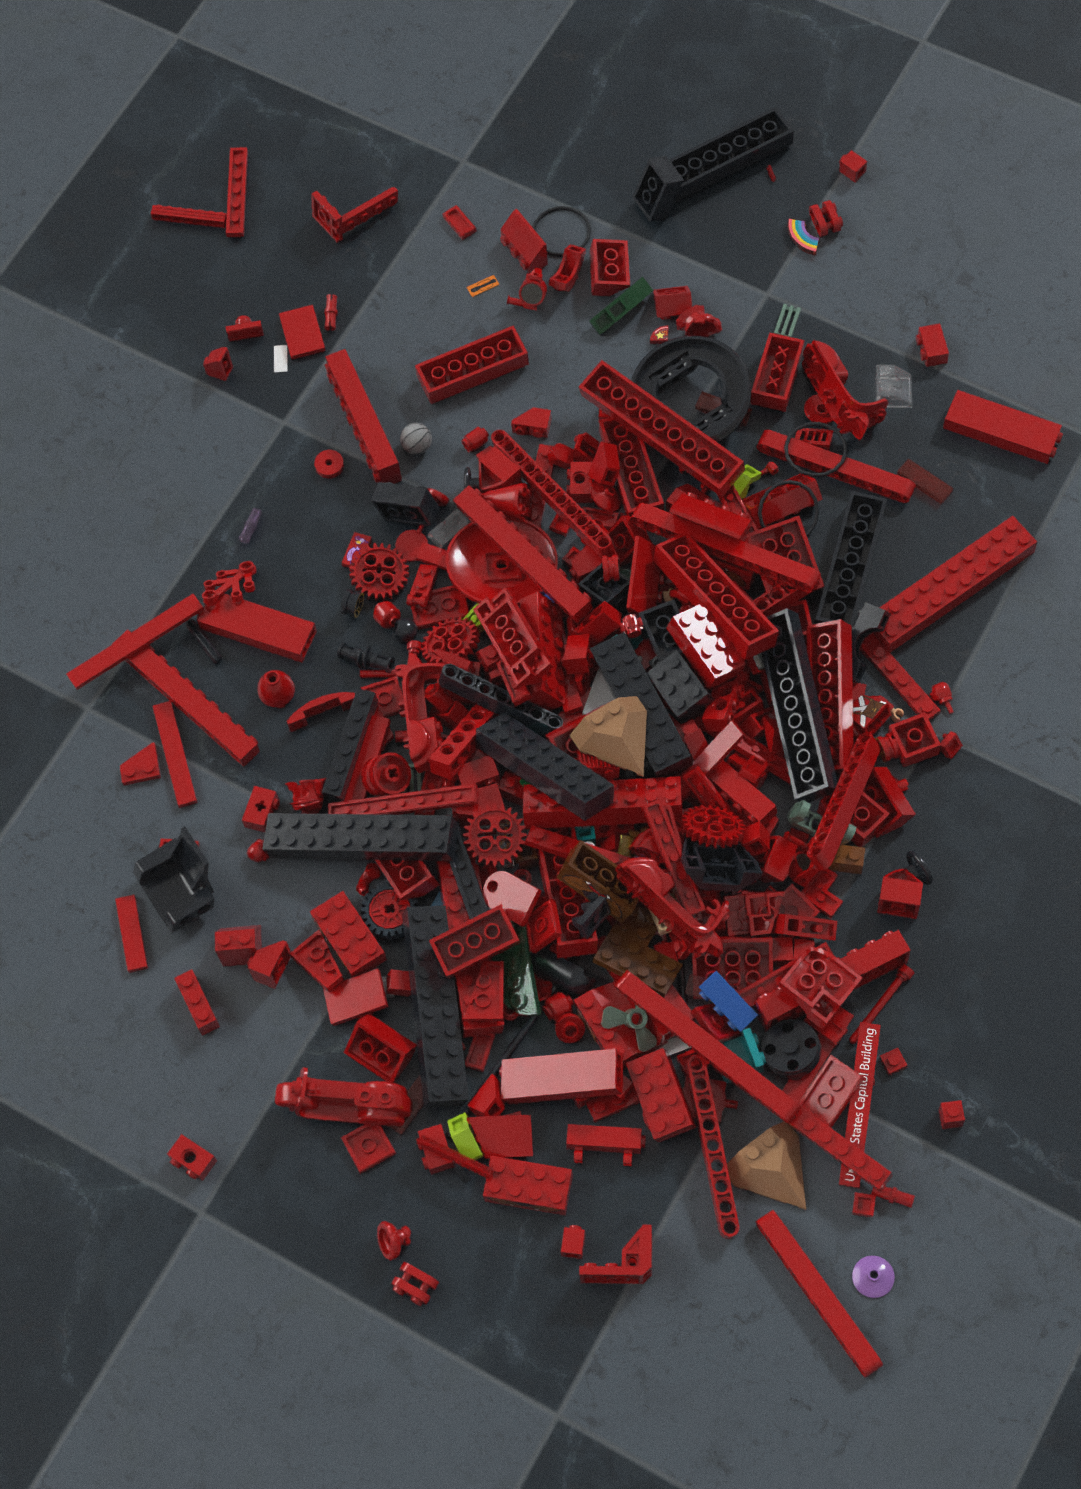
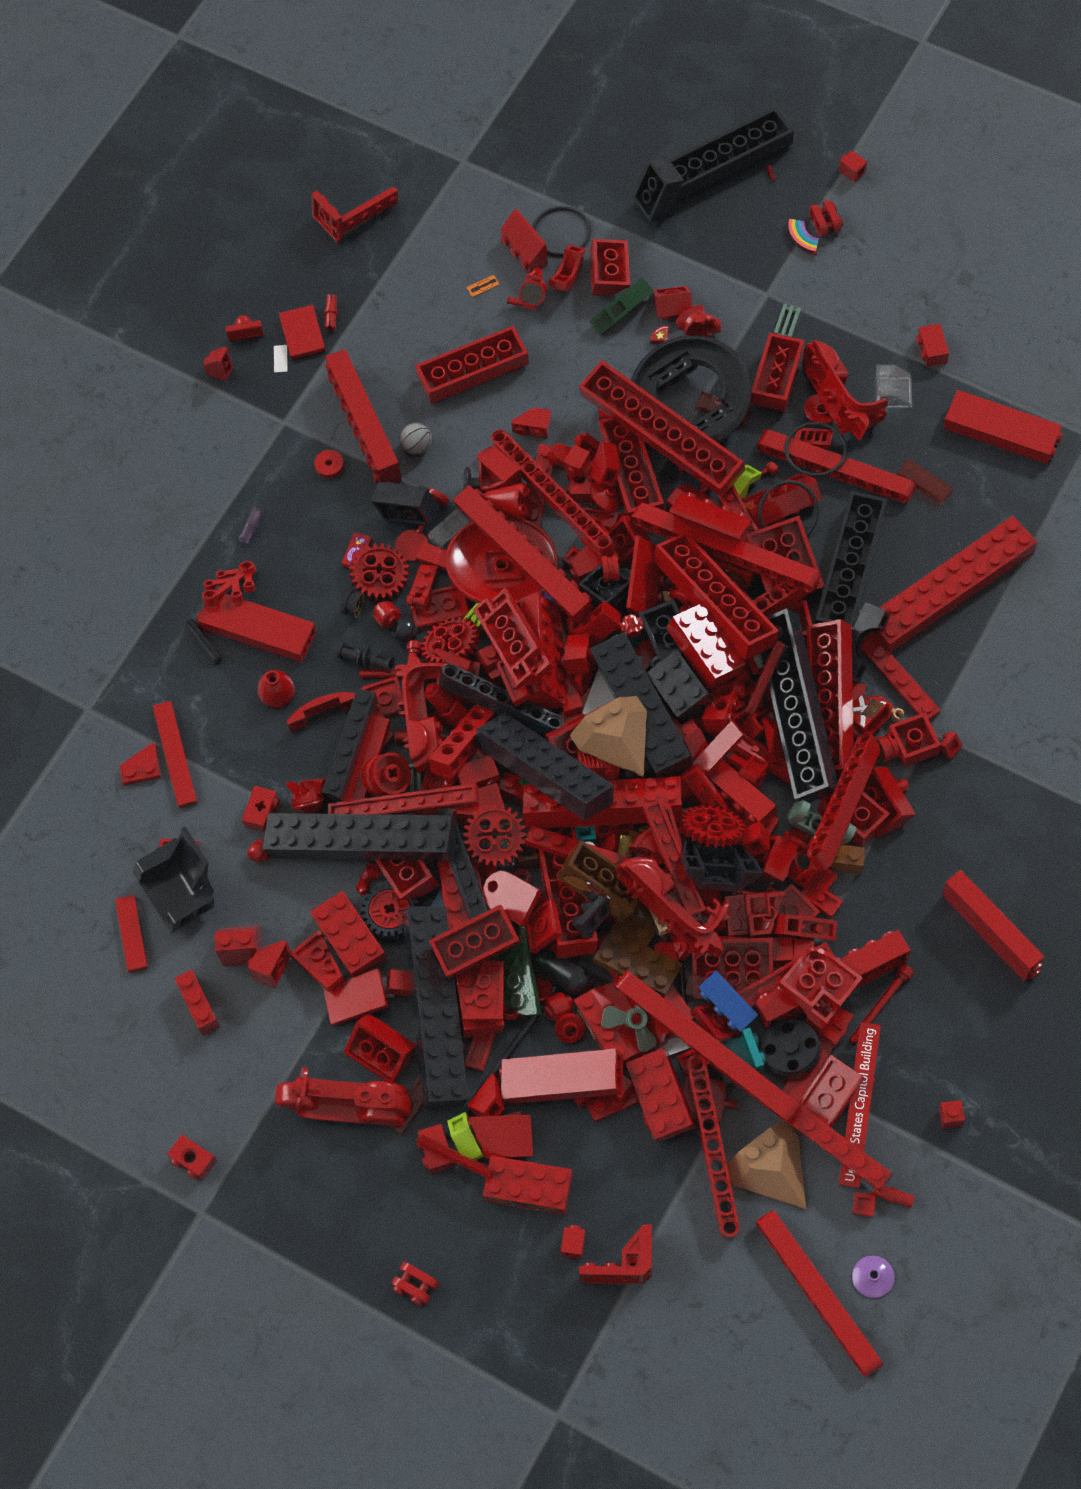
red tile [66,594,204,690] -> none
red brick [112,630,260,767] -> none
red piece [150,205,227,228] -> none
red plate [226,147,248,237] -> none
red tile [341,1124,396,1174] -> none
red hair [377,1221,411,1261] -> none
red tile [442,205,477,240] -> none
red brick [461,427,489,452] -> none
red plate [549,514,571,537] -> none
red brick [566,1124,646,1167] -> none
red piece [877,851,933,919] -> none
red plate [879,1048,907,1076] -> none
red piece [930,682,954,714] -> none
none -> red brick [564,445,591,478]
none -> red axle [744,641,785,715]
none -> red brick [942,870,1044,982]

